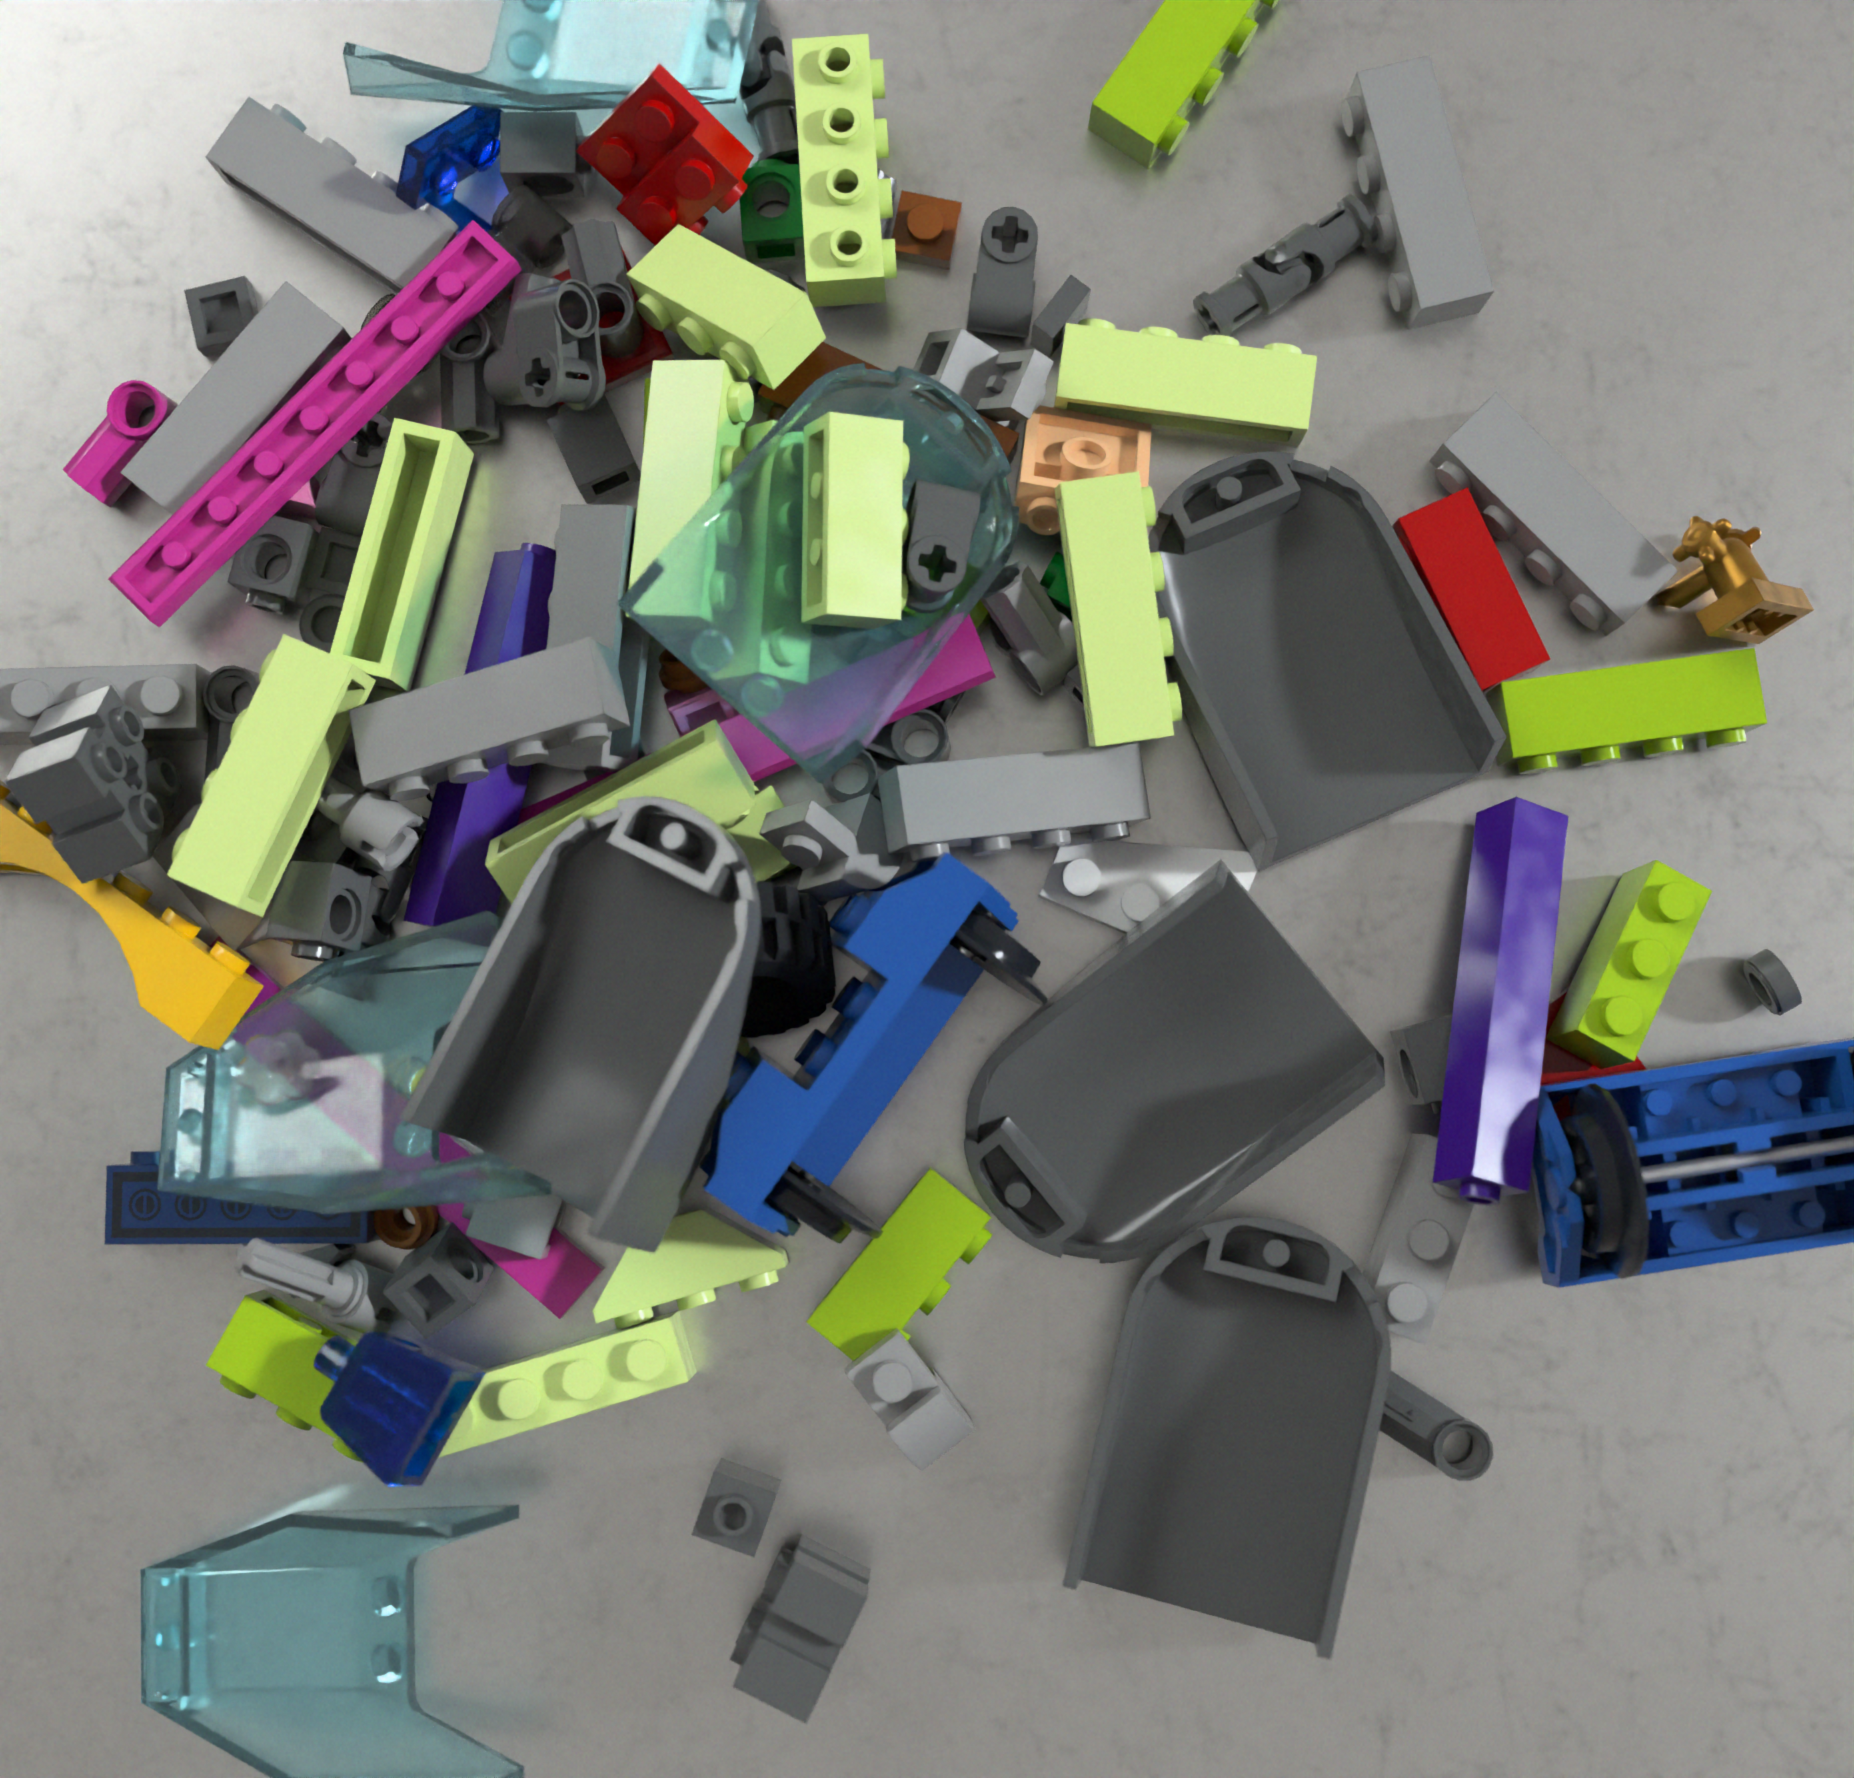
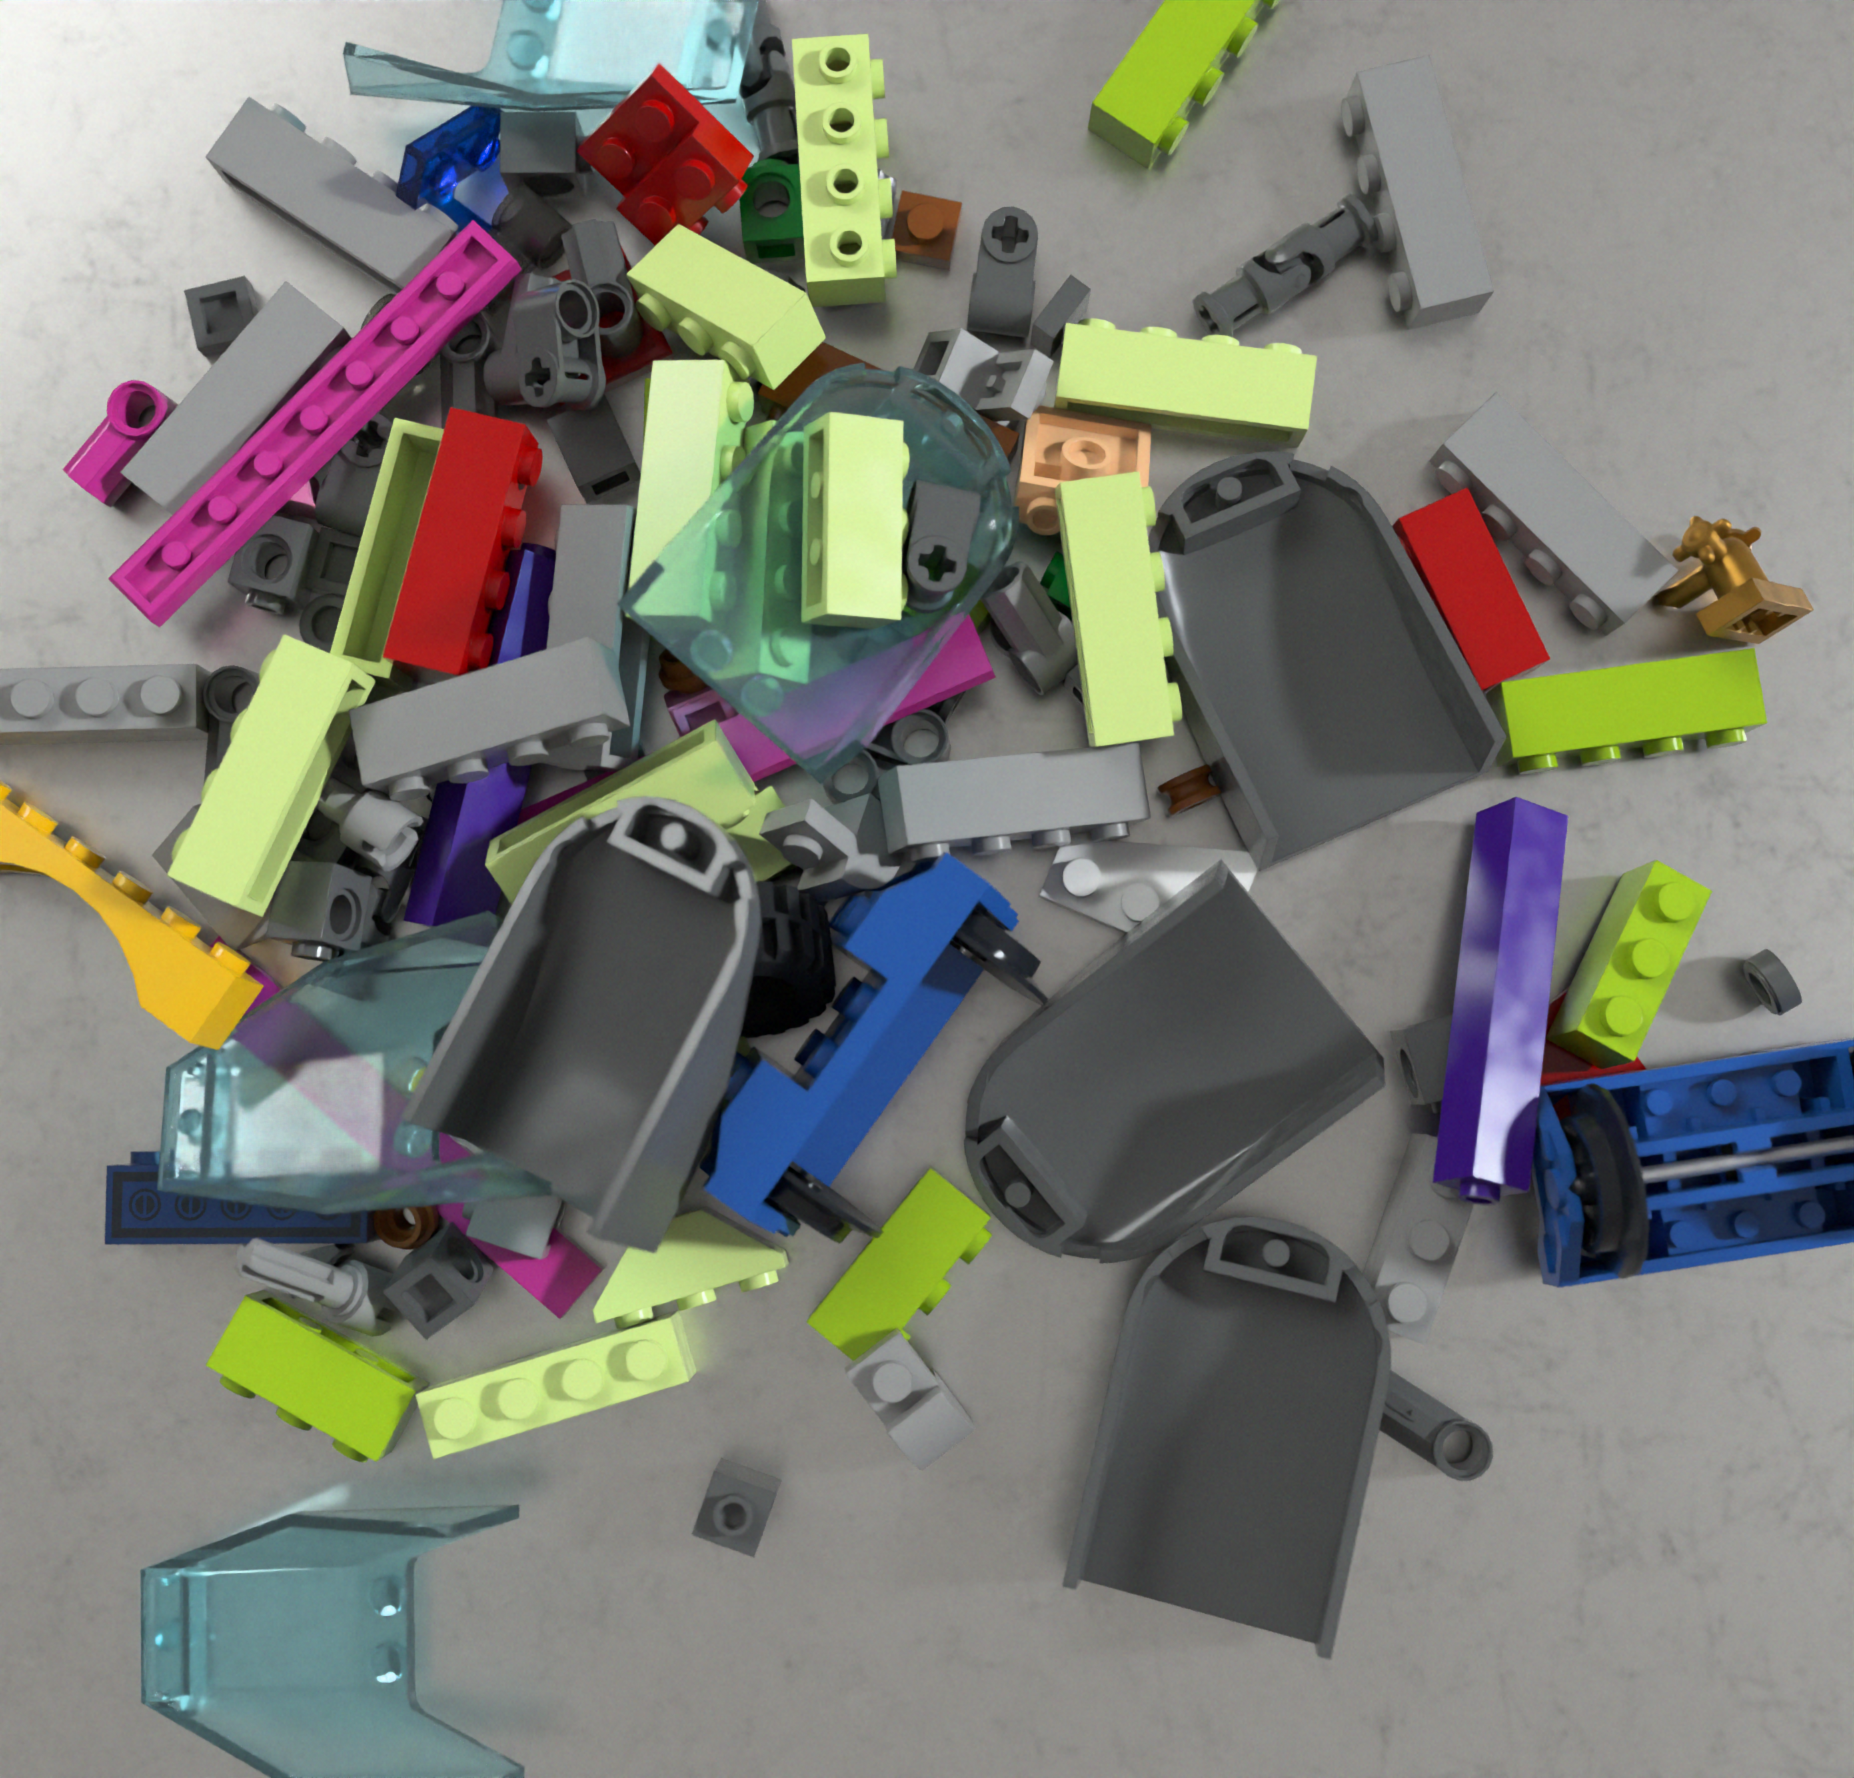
dark grey brick [4,685,183,884] -> none
clear plant [236,1029,322,1106] -> none
clear blue torso [314,1331,486,1486] -> none
dark grey brick [729,1535,871,1724] -> none
none -> red slope [382,407,543,685]
none -> dark orange bush [1157,764,1222,817]

